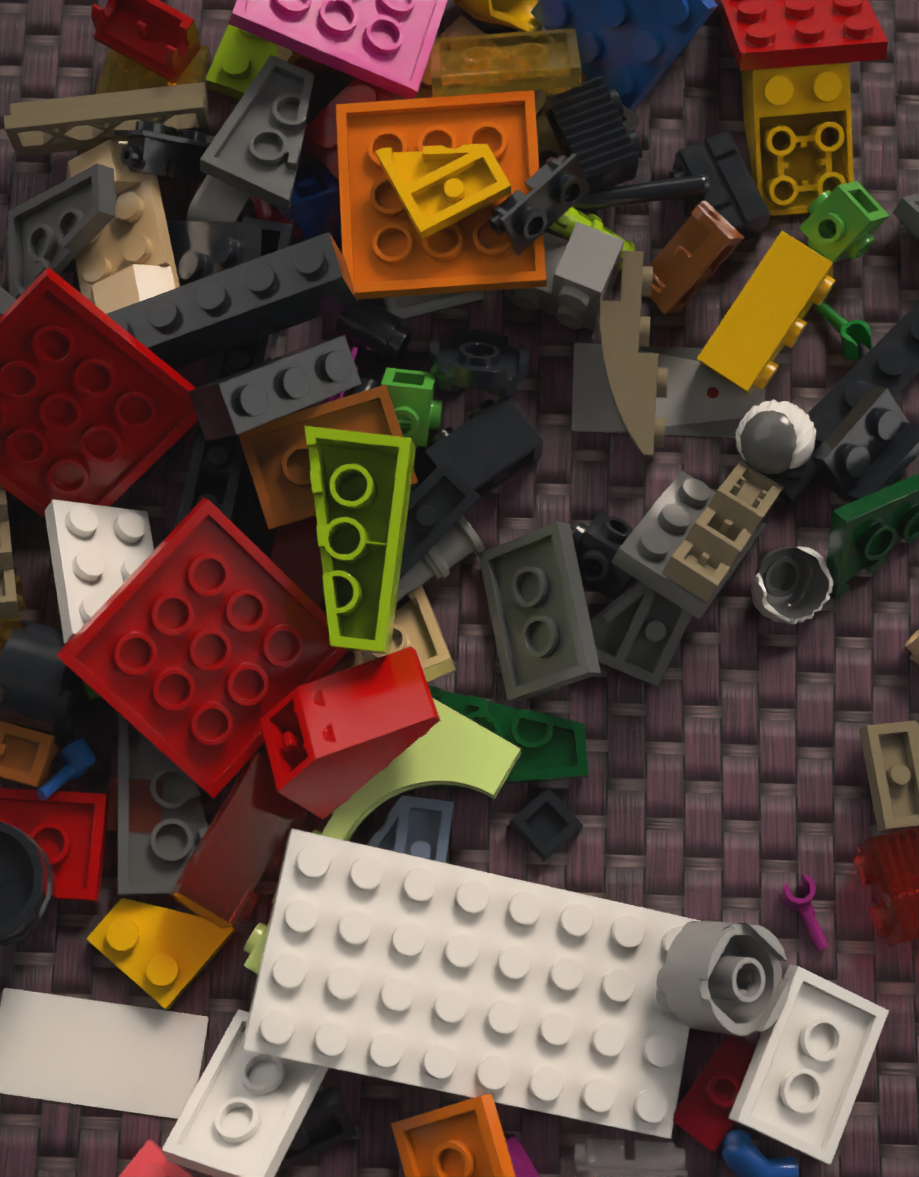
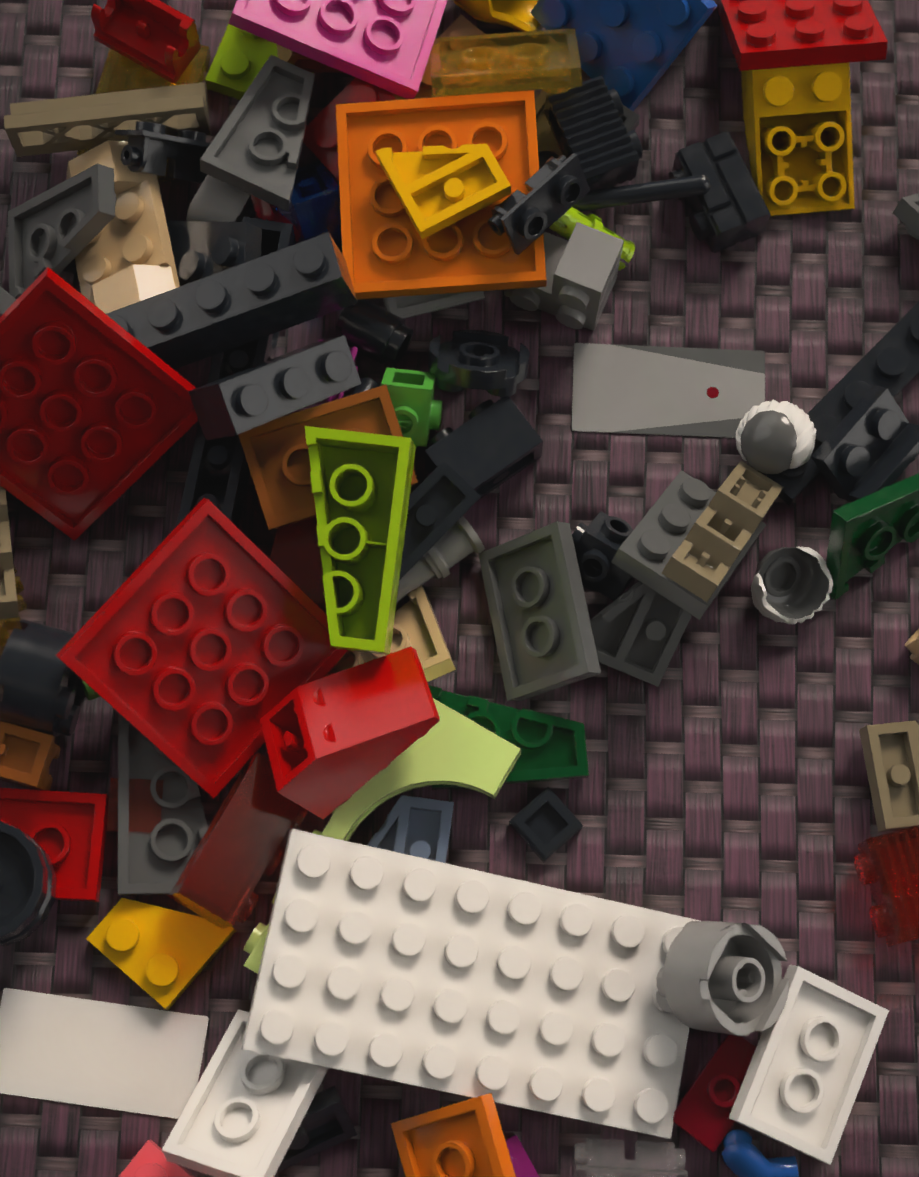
blue hand [36,738,96,801] -> none
white plate [45,499,154,644] -> none
dark tan slope [600,251,668,460] -> none
dark orange hinge [649,201,745,314] -> none
yellow wedge [697,231,836,395] -> none
magenta hand [781,874,828,951] -> none
bright green brick [799,181,890,263] -> none
green hand [814,301,872,360] -> none

